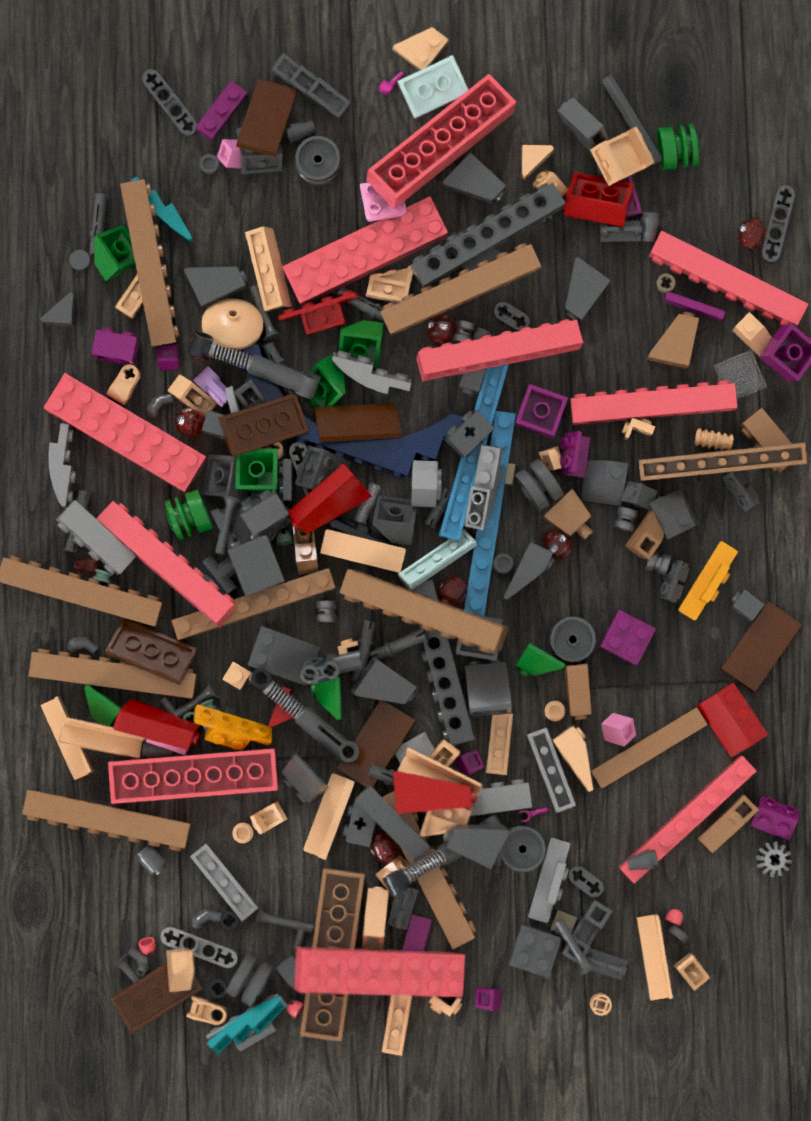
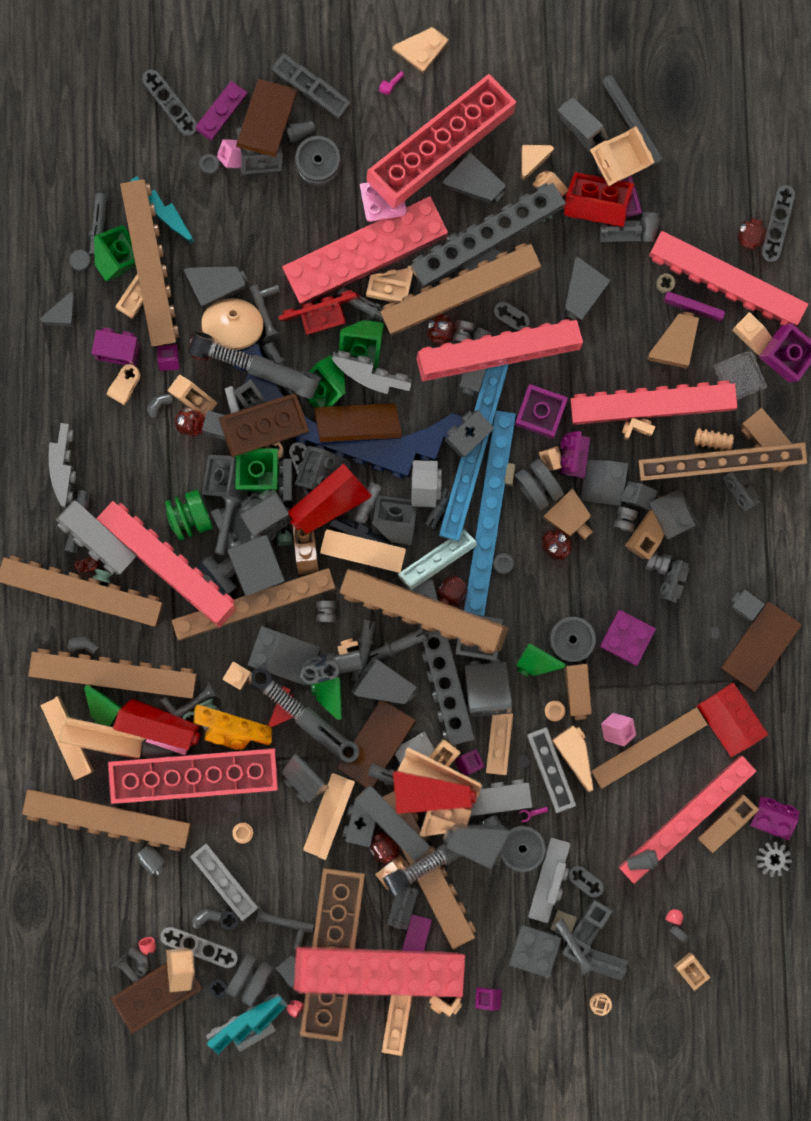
coral brick [44,373,207,493] -> none
reddish brown tile [105,618,198,685] -> none
light nougat piece [186,996,228,1025] -> none
lavender piece [193,366,228,408] -> none
light nougat panel [245,226,292,312] -> none
light nougat bracket [250,801,287,835] -> none
light nougat slope [362,887,389,950] -> none
light aqua tile [397,55,468,119] -> none
light grey slope [464,444,503,530] -> none
dark grey slope [502,542,554,602] -> none
light nougat panel [636,914,673,1000] -> none
green wheel [657,123,700,171] -> none
light orange bracket [678,541,738,621] -> none

